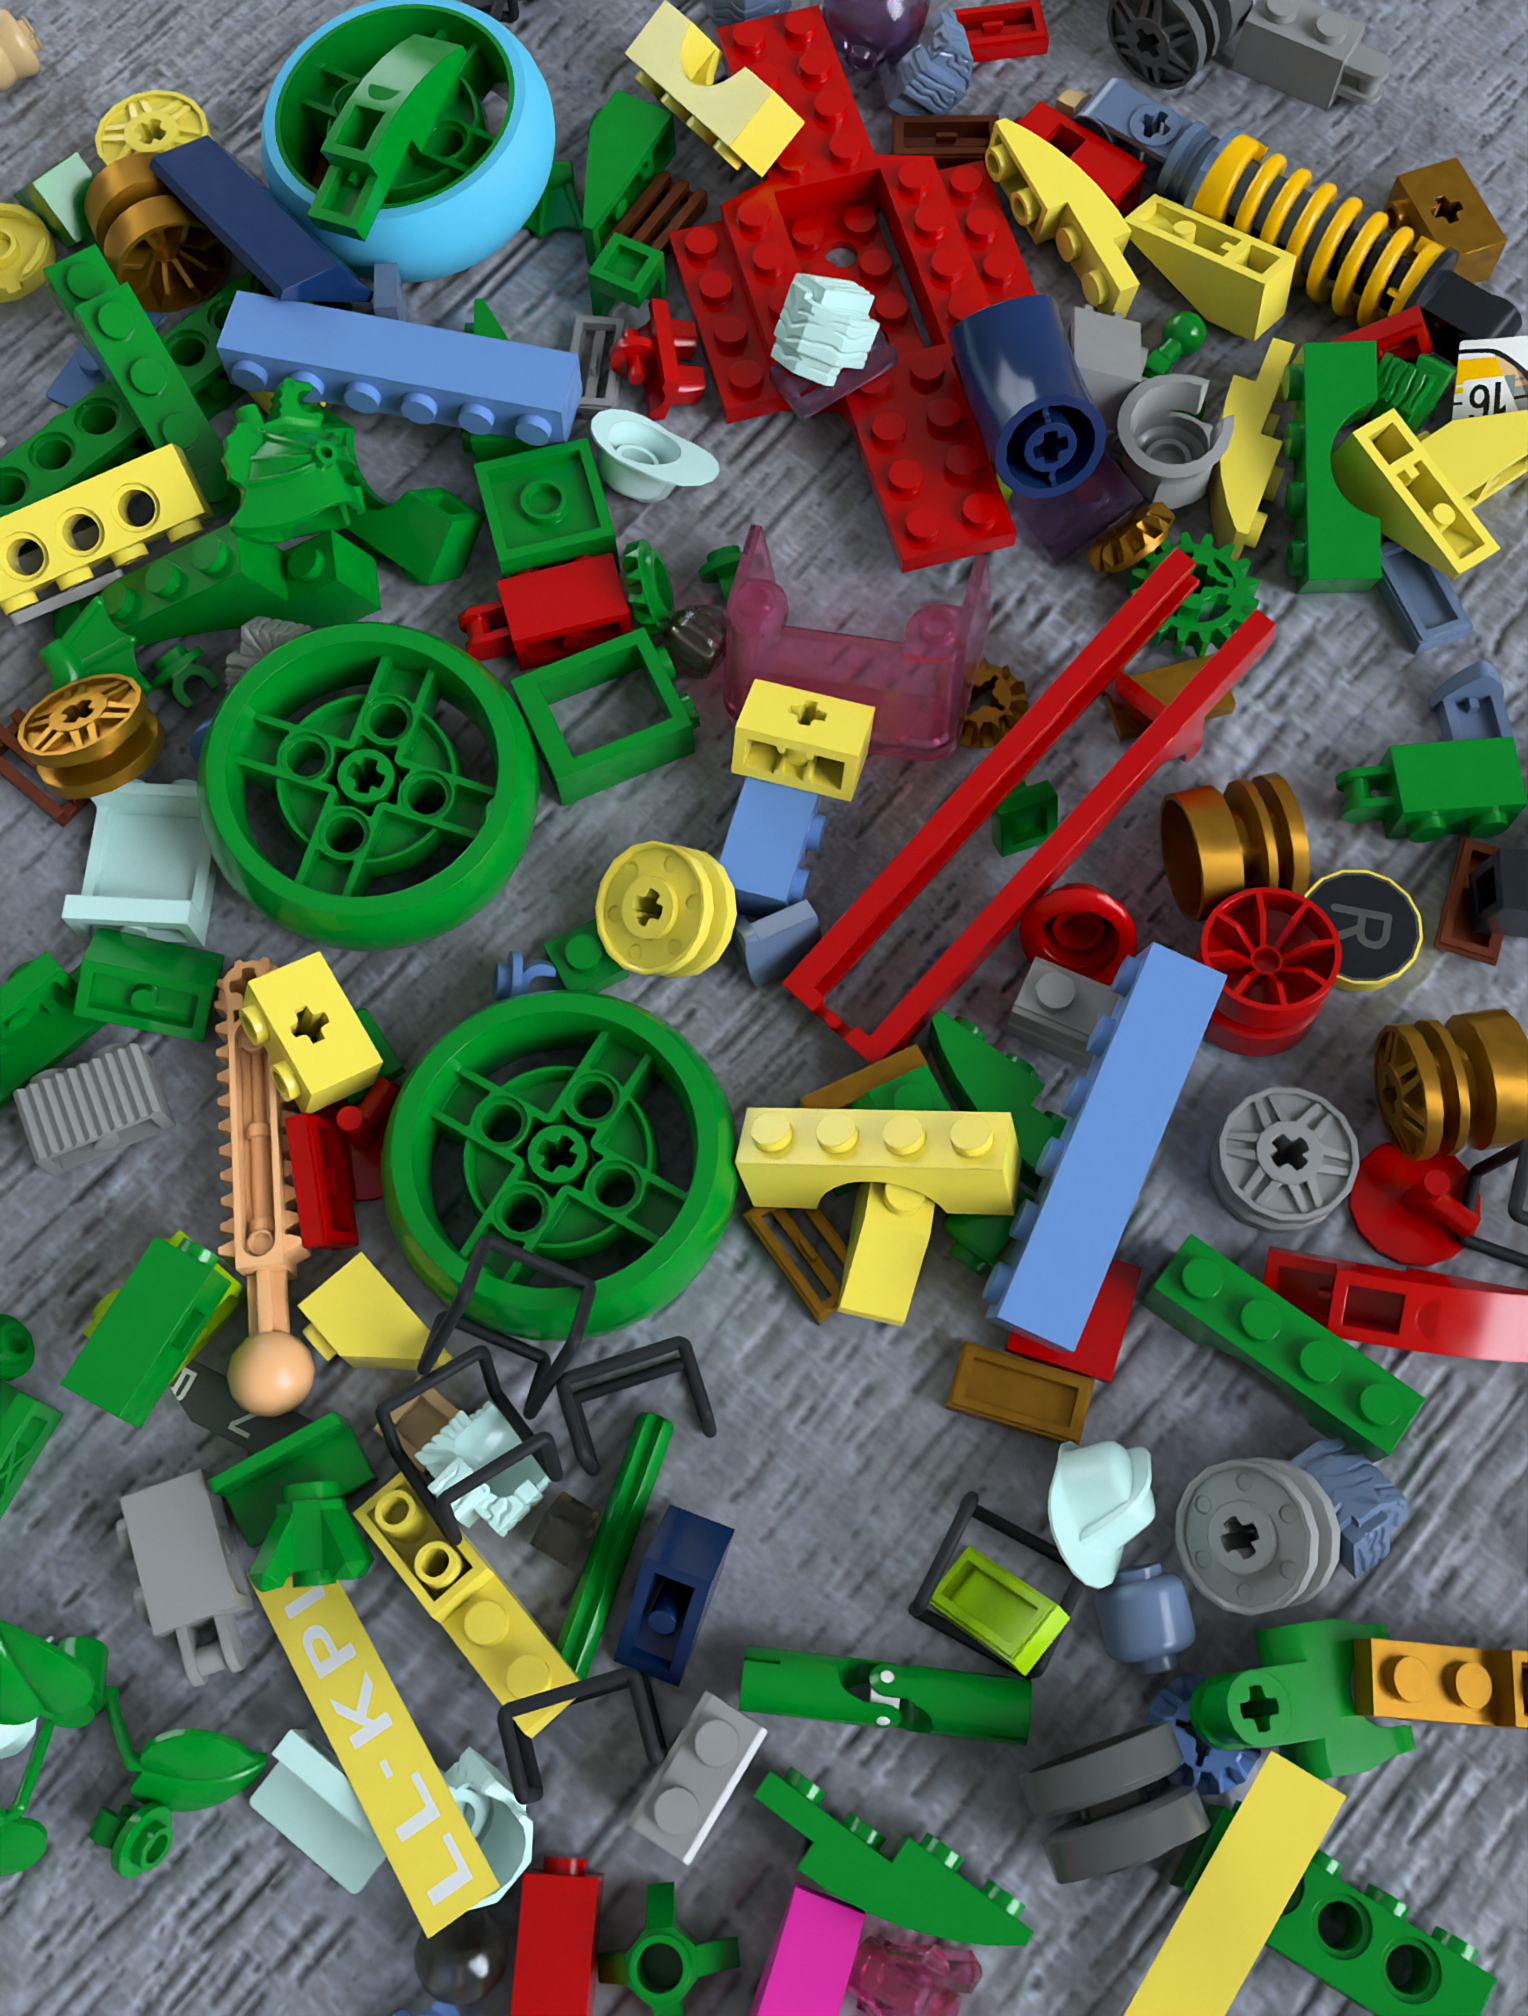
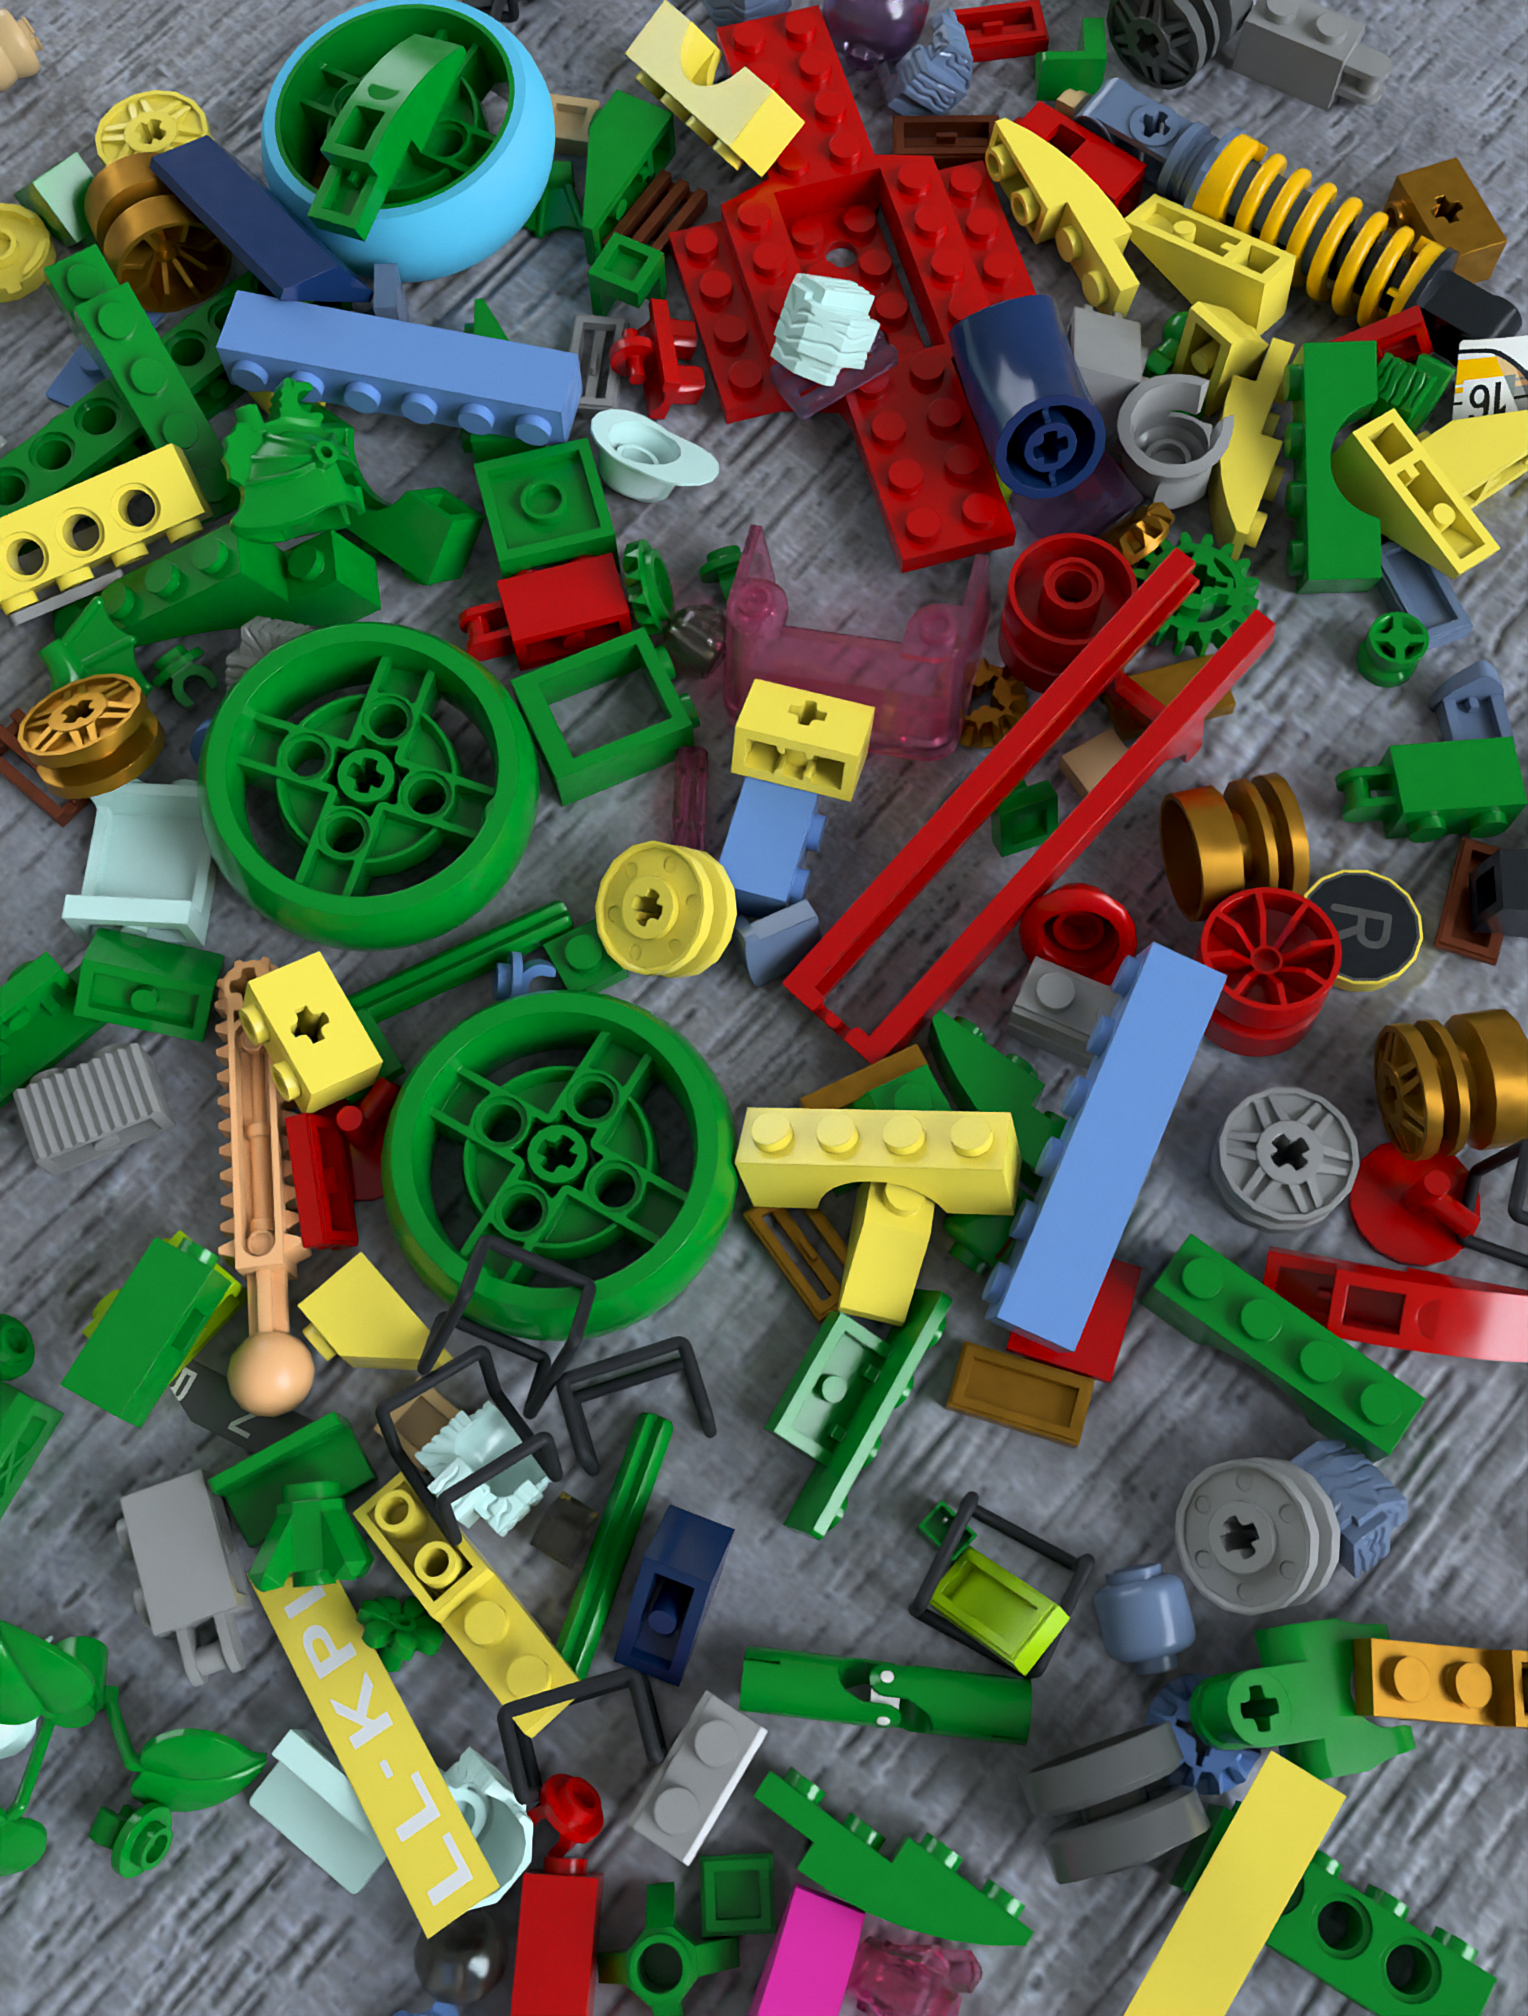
light aqua piece [1048,1441,1156,1589] -> none
none -> green axle [346,900,574,1024]
none -> green plant [356,1596,445,1672]
none -> red plate [527,1773,604,1857]
none -> tan tile [550,93,601,157]
none -> clear pink axle [671,746,709,851]
none -> green tile [700,1852,776,1937]
none -> green bracket [764,1289,952,1541]
none -> green piece [915,1500,978,1564]
none -> red wheel [998,533,1138,694]
none -> green panel [1034,17,1107,101]
none -> tan tile [1058,727,1128,800]
none -> light yellow slope [1171,301,1269,417]
none -> green wheel [1356,611,1429,688]

